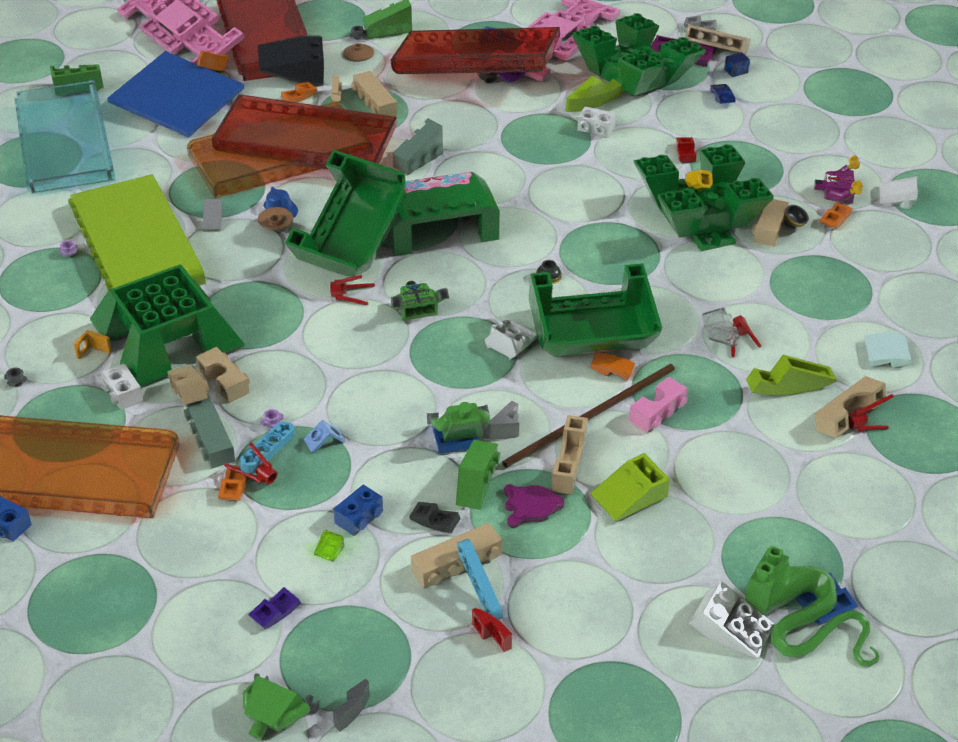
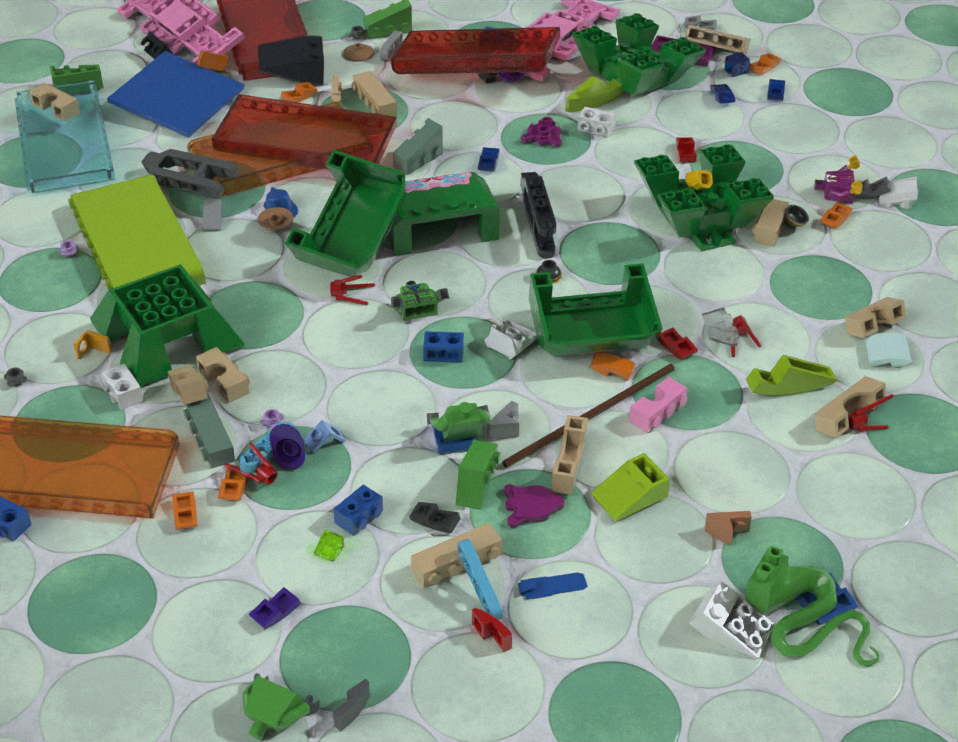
none -> tan arch [29,83,80,121]
none -> black hinge [141,31,173,60]
none -> dark grey piece [141,149,239,199]
none -> orange slope [172,491,198,530]
none -> dark purple piece [269,424,306,470]
none -> light grey beam [380,31,403,61]
none -> blue brick [423,331,464,363]
none -> clear blue slope [478,147,500,172]
none -> blue piece [517,572,588,600]
none -> black piece [520,172,557,259]
none -> magenta tile [521,117,562,147]
none -> red slope [656,327,698,359]
none -> nougat slope [704,511,752,545]
none -> orange slope [749,53,781,75]
none -> clear blue slope [767,79,785,101]
none -> tan arch [845,297,906,338]
none -> dark grey slope [854,176,891,199]

